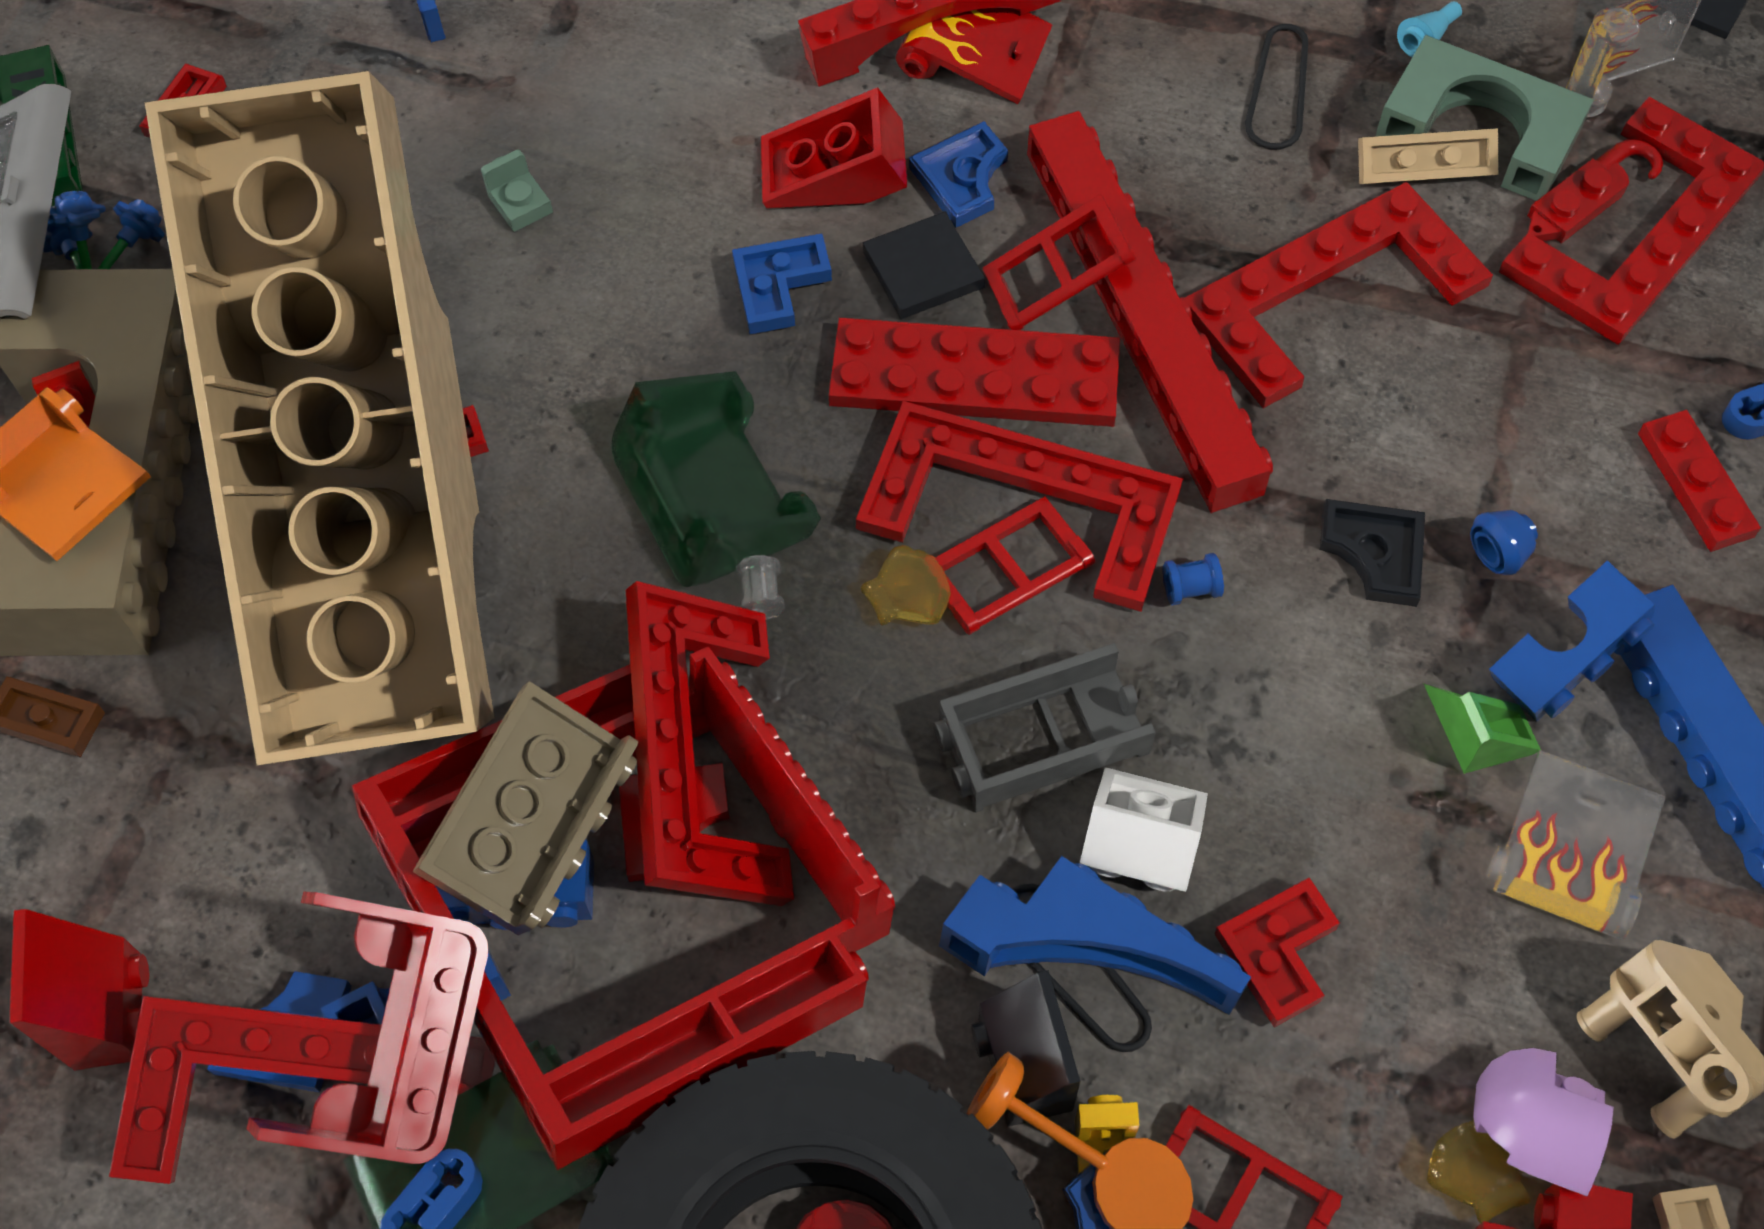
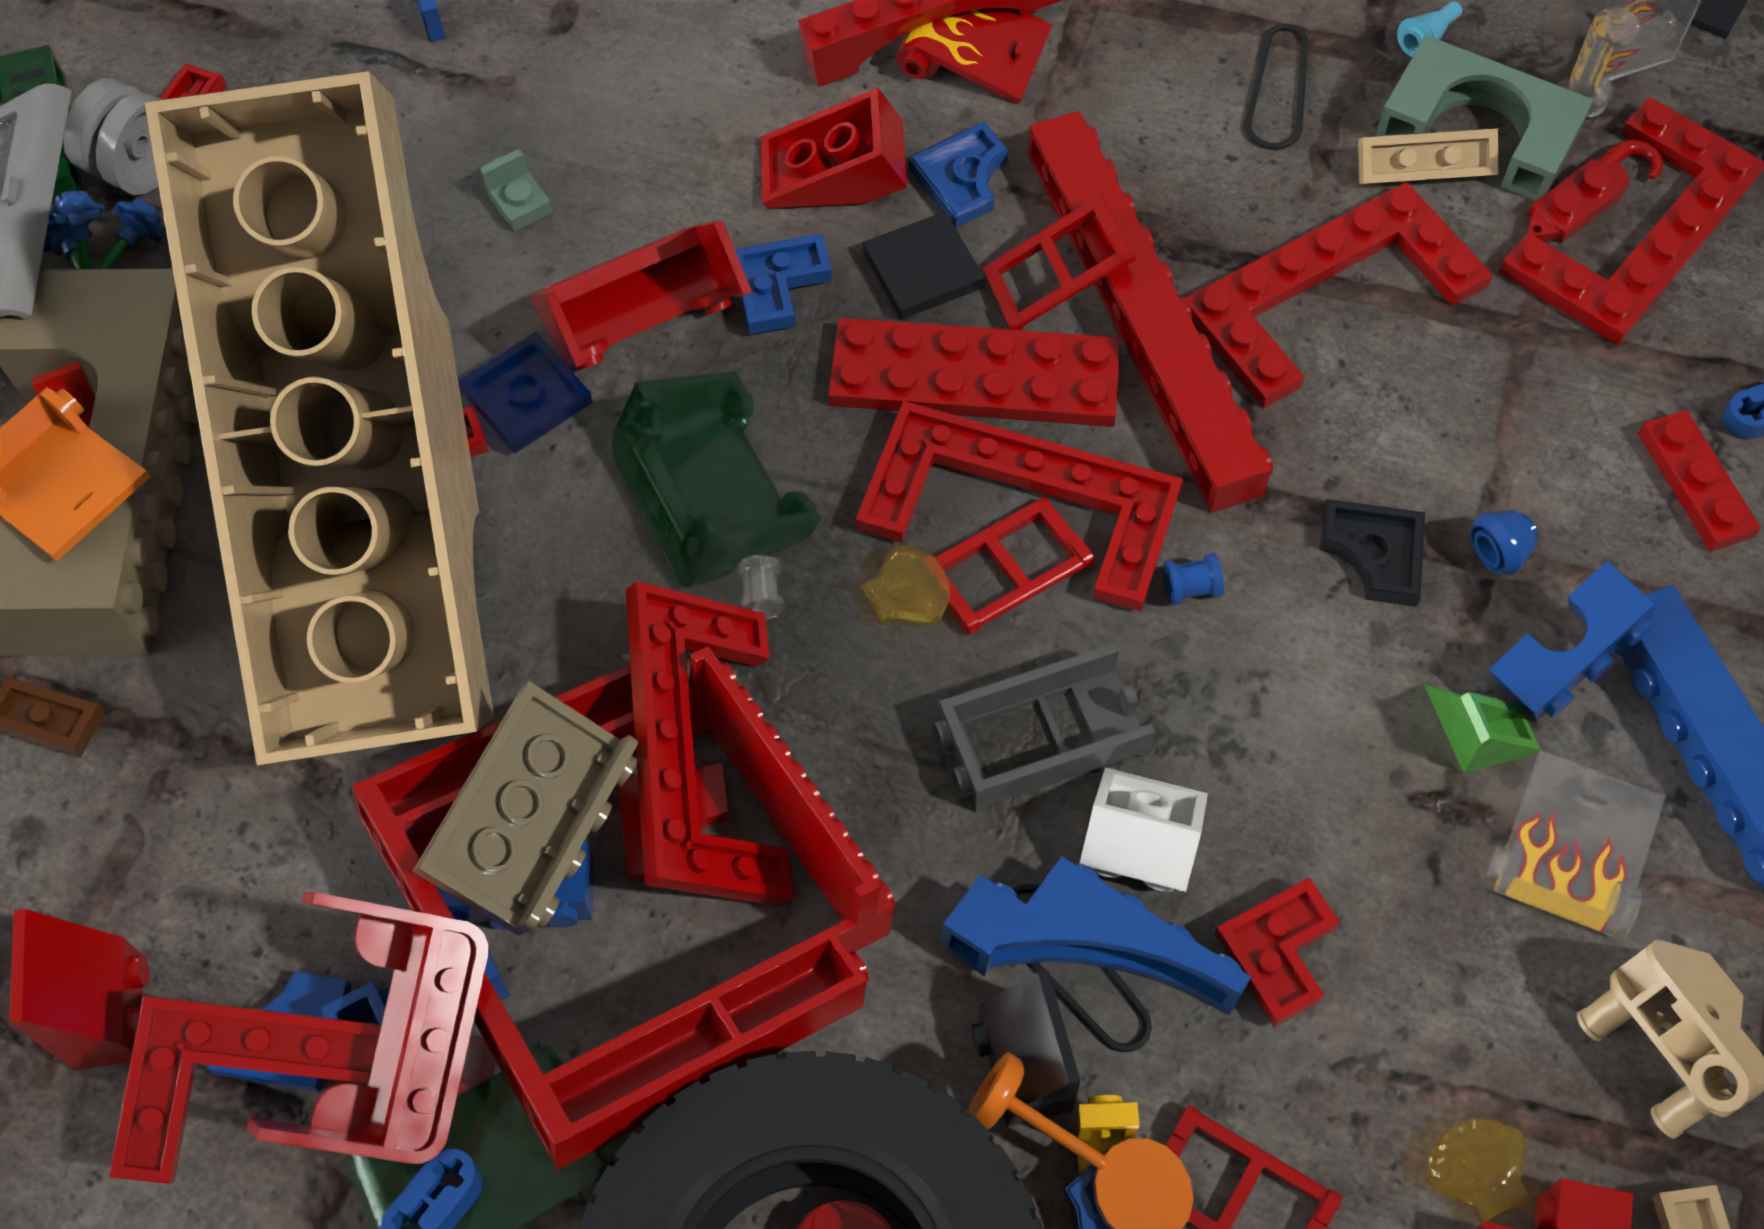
lavender brick [1473,1048,1614,1196] -> none
none -> light grey wheel [63,78,162,195]
none -> clear blue plate [458,331,593,454]
none -> red windscreen [530,219,752,370]

